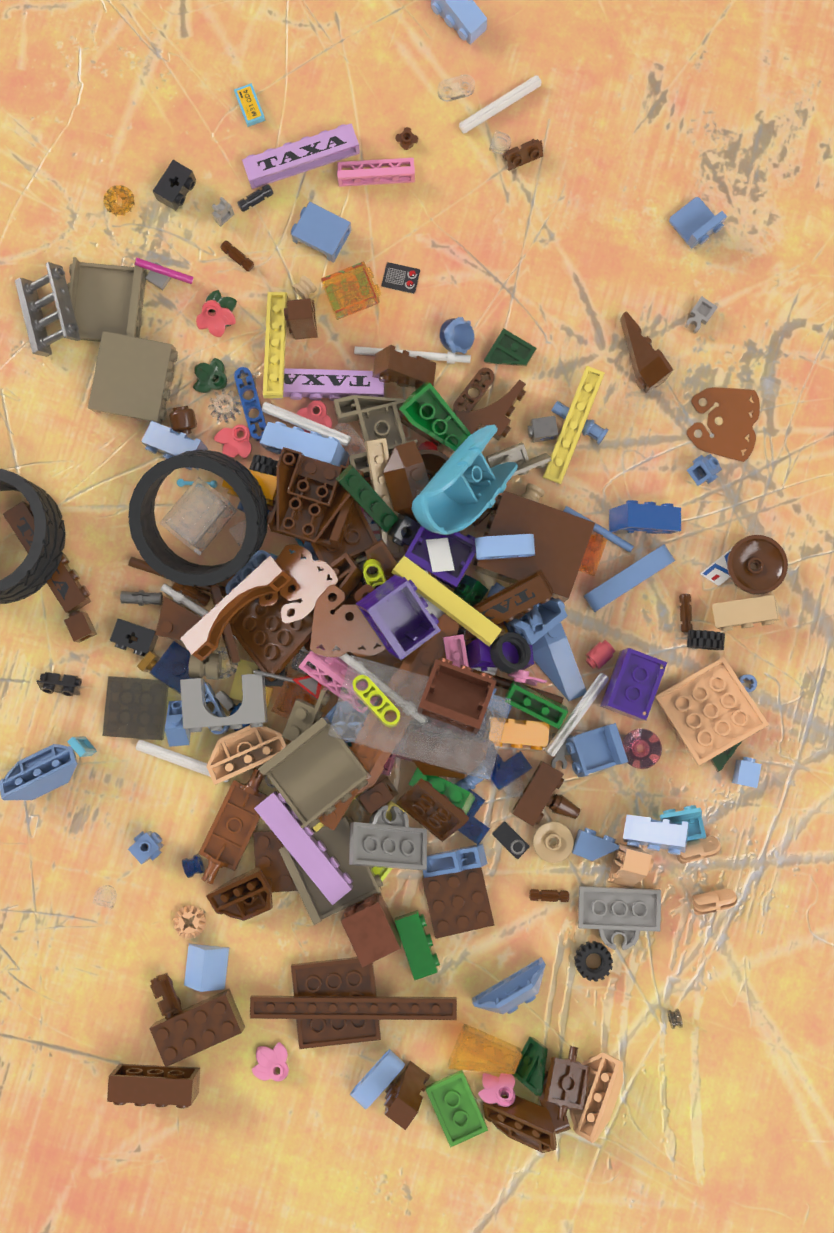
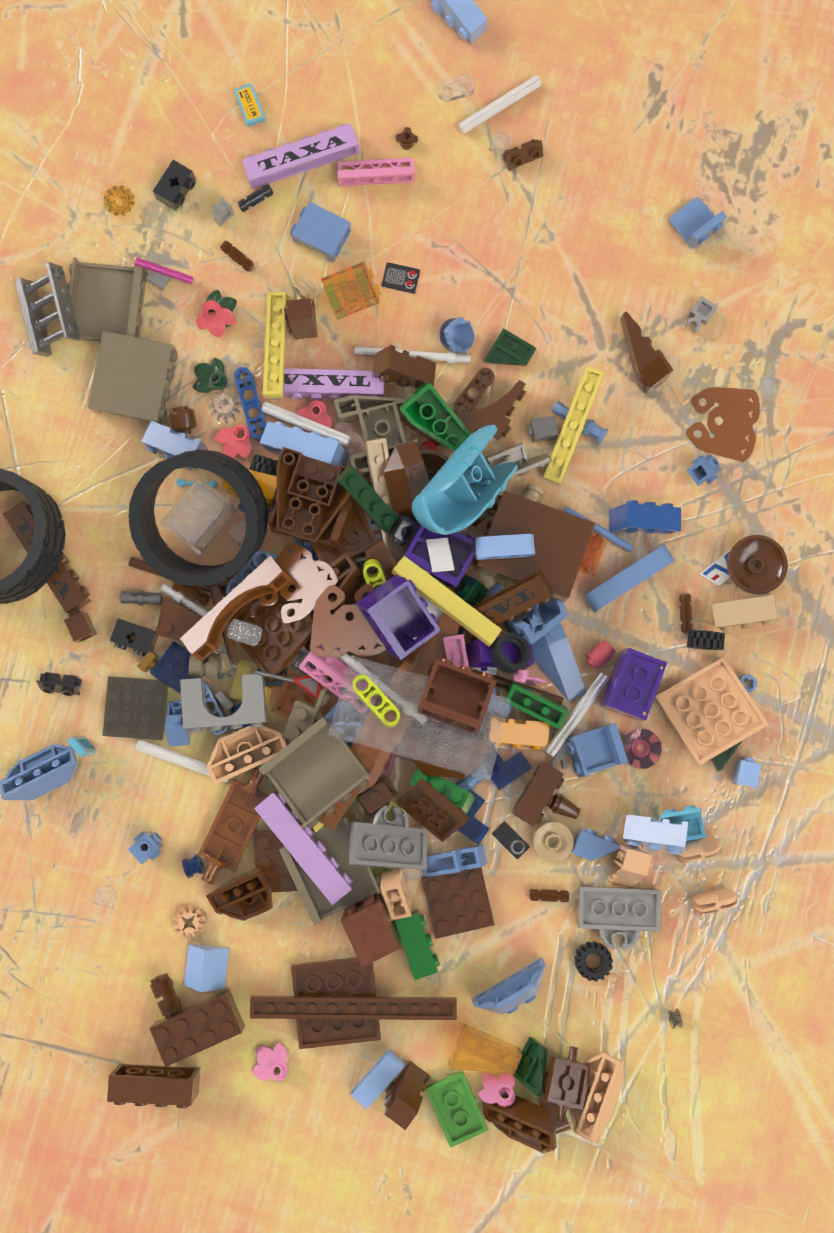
none -> clear gear [227,619,263,646]
none -> light nougat brick [380,869,412,920]

